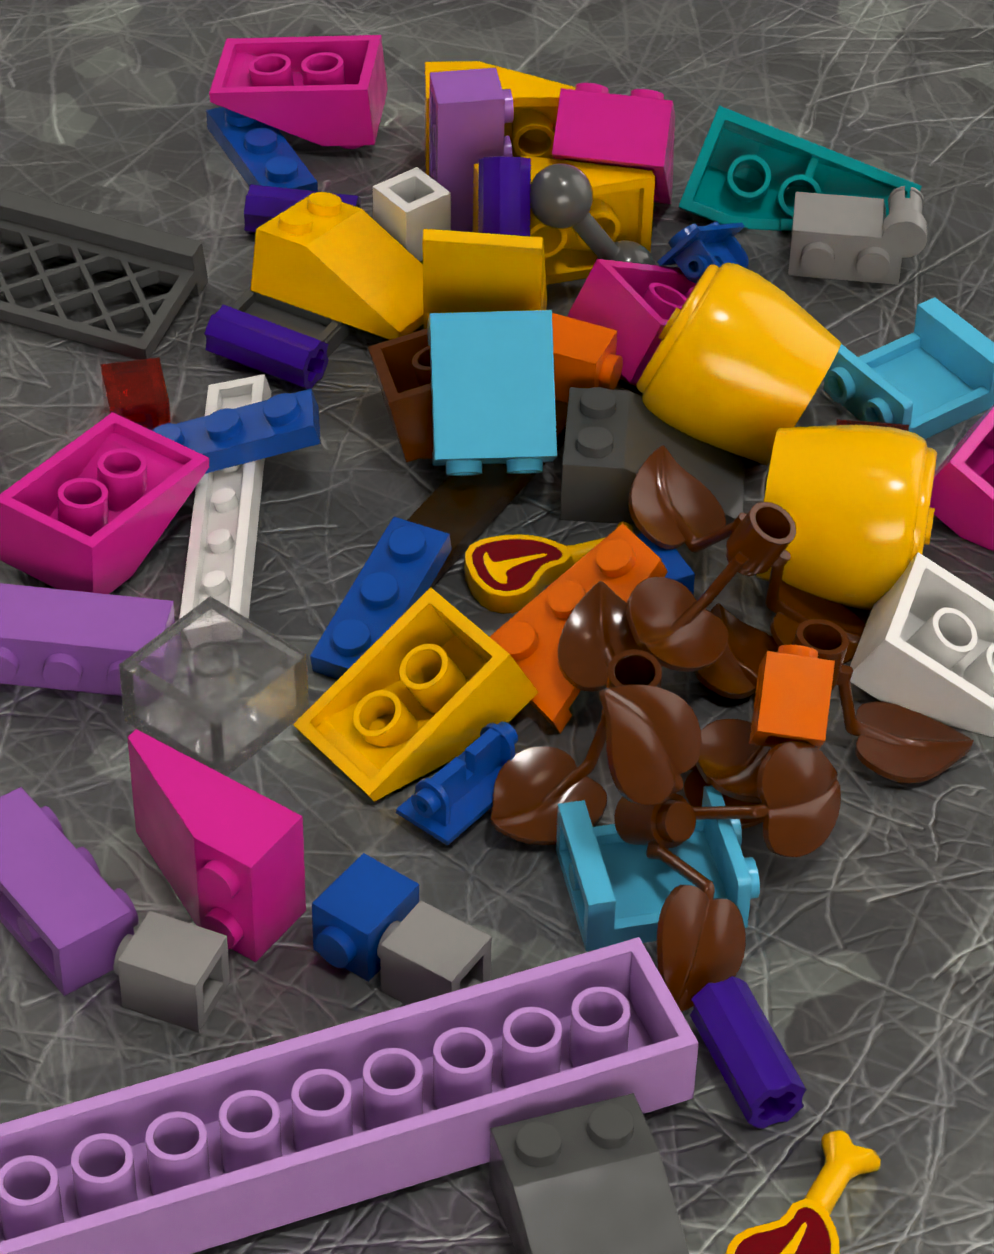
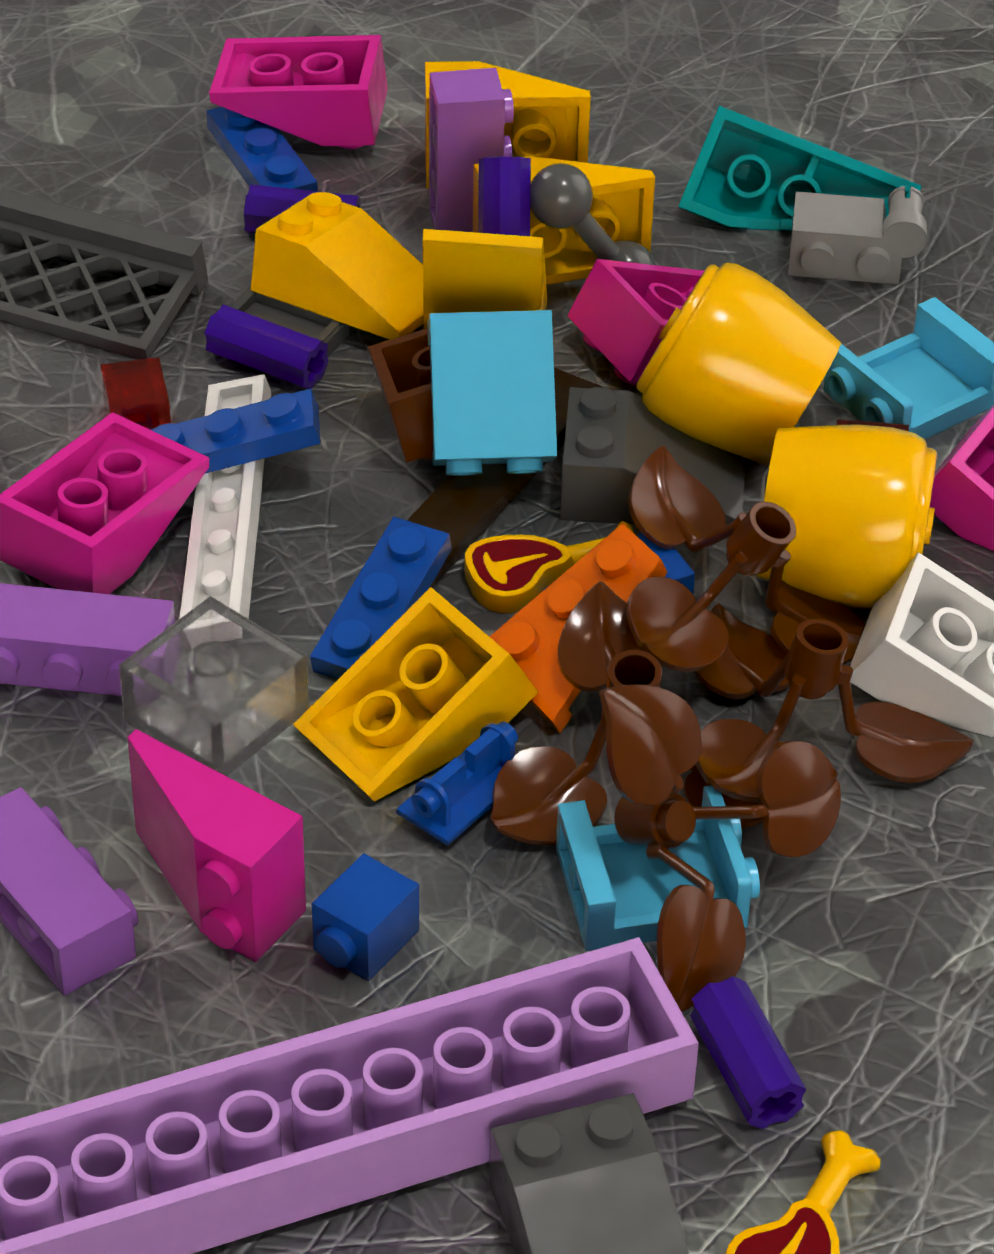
light grey brick [113,910,230,1033] -> none
white brick [373,167,451,261] -> none
light grey brick [377,901,492,1005] -> none
dark pink slope [552,83,675,204] -> none
orange brick [552,313,623,403] -> none
blue hinge [657,221,749,283] -> none
orange brick [749,645,835,749] -> none

